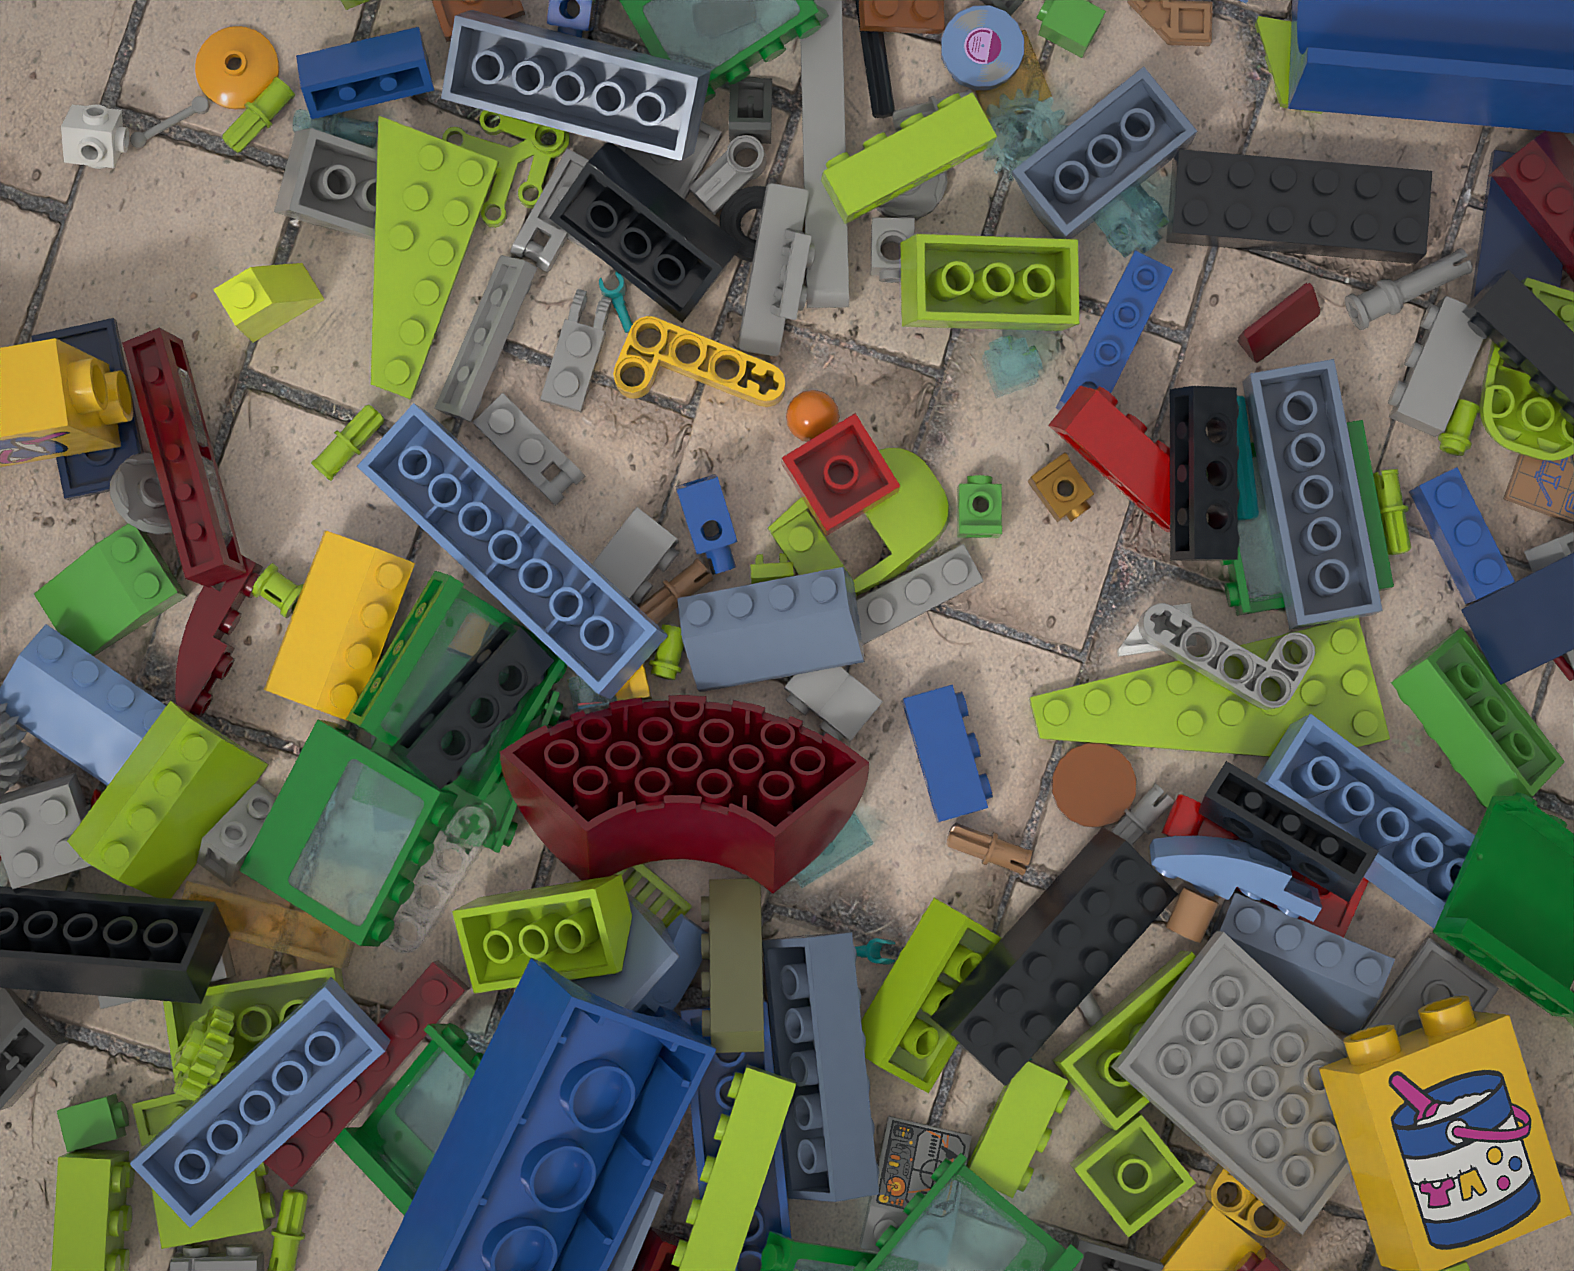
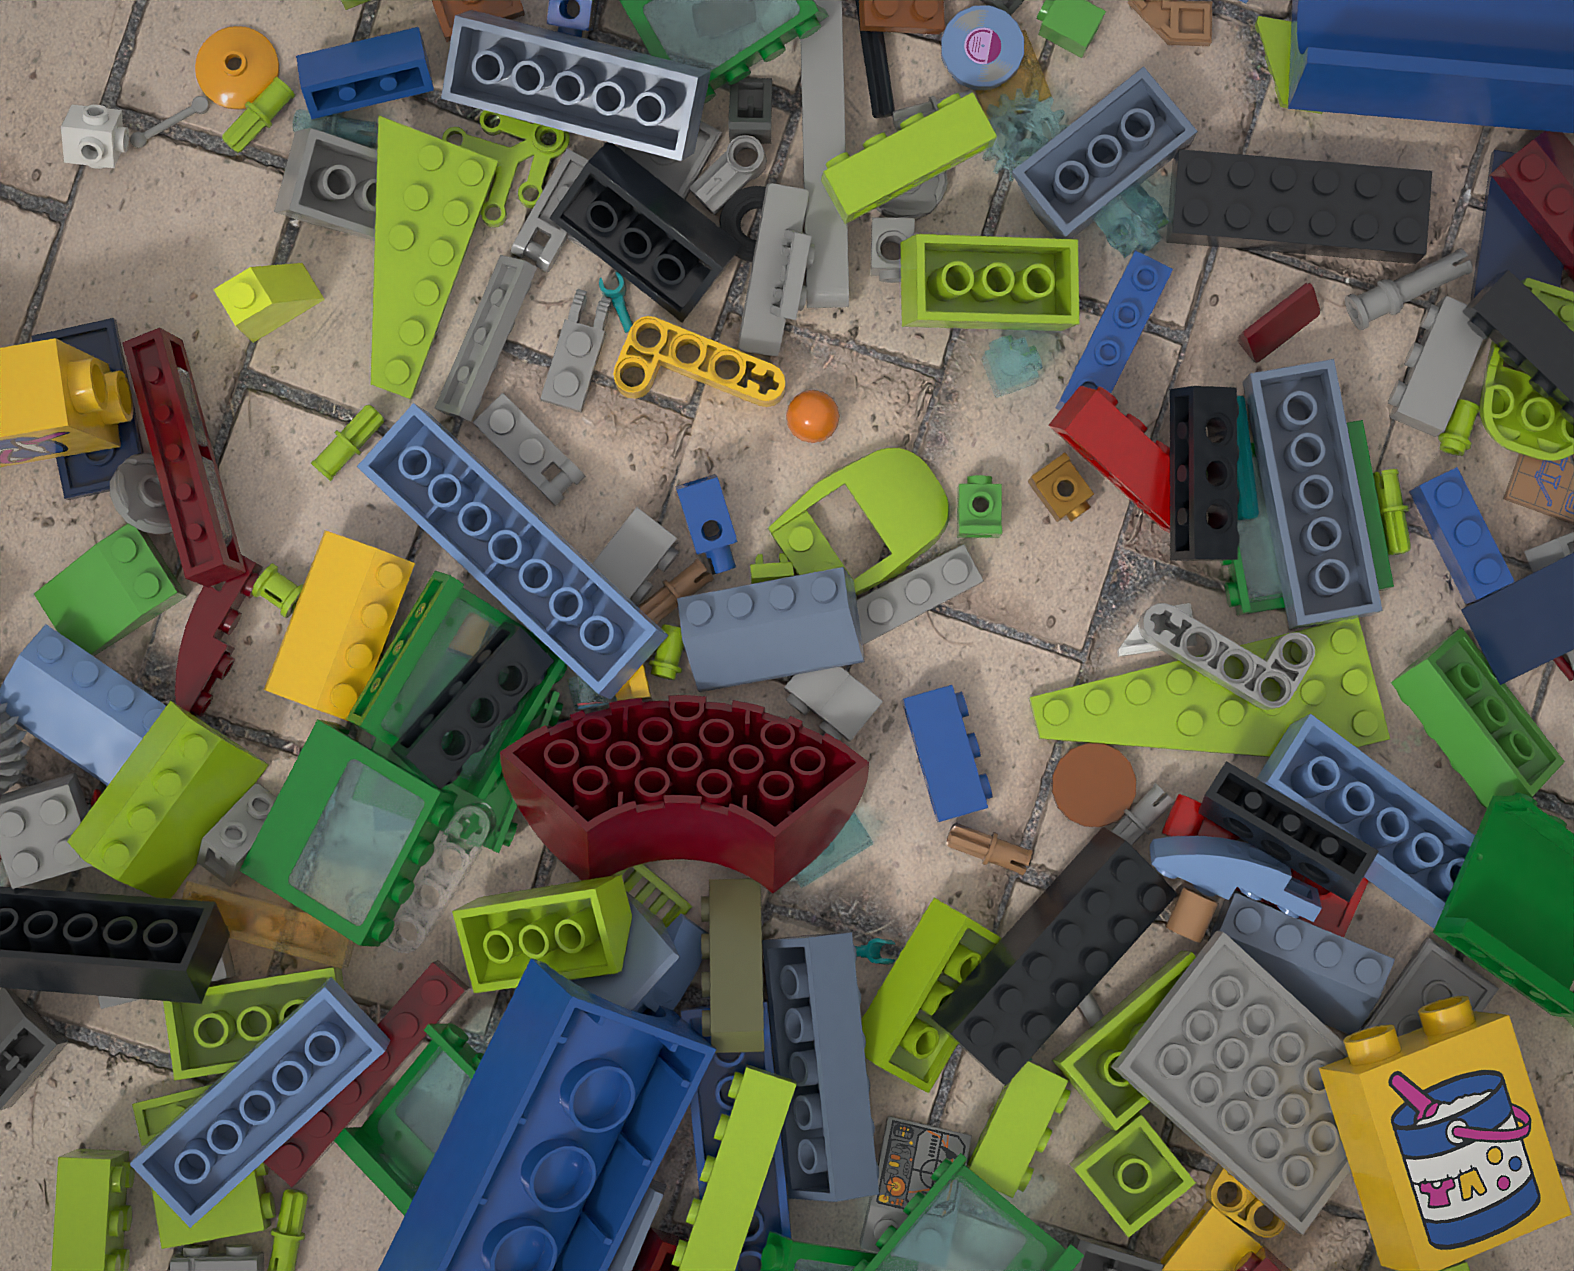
bright green brick [56,1093,129,1153] -> none
lime gear [173,1005,235,1102] -> none
red brick [781,413,901,536] -> none

